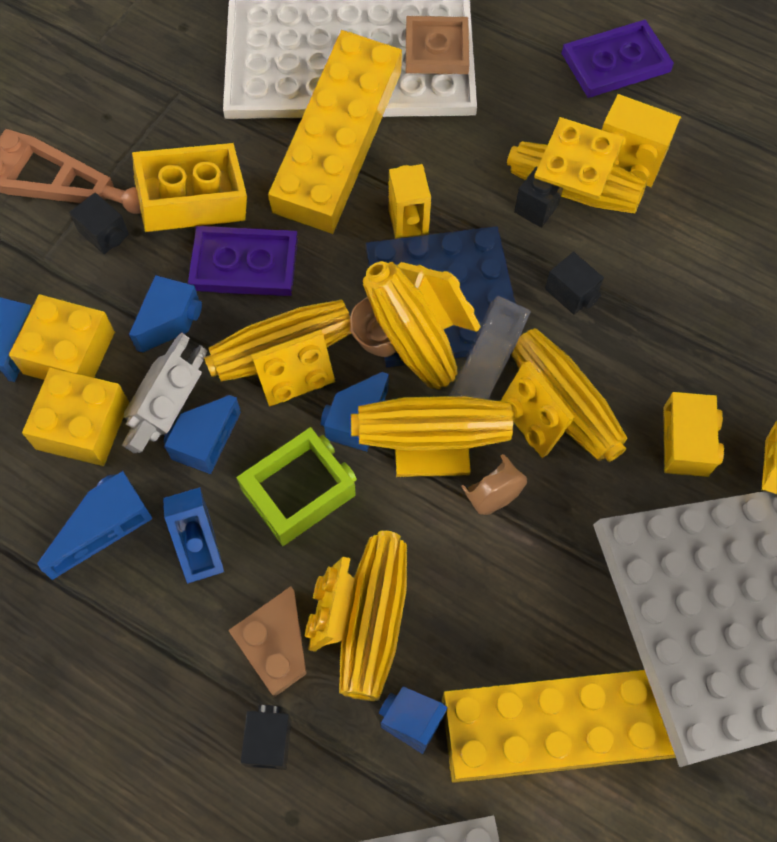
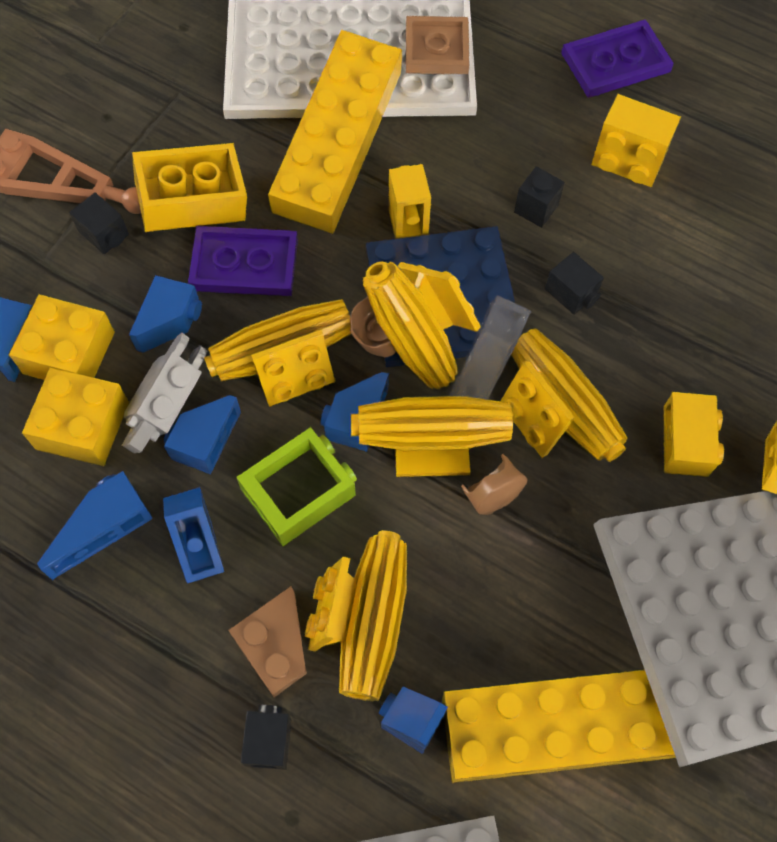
yellow plate [507,117,647,214] -> none

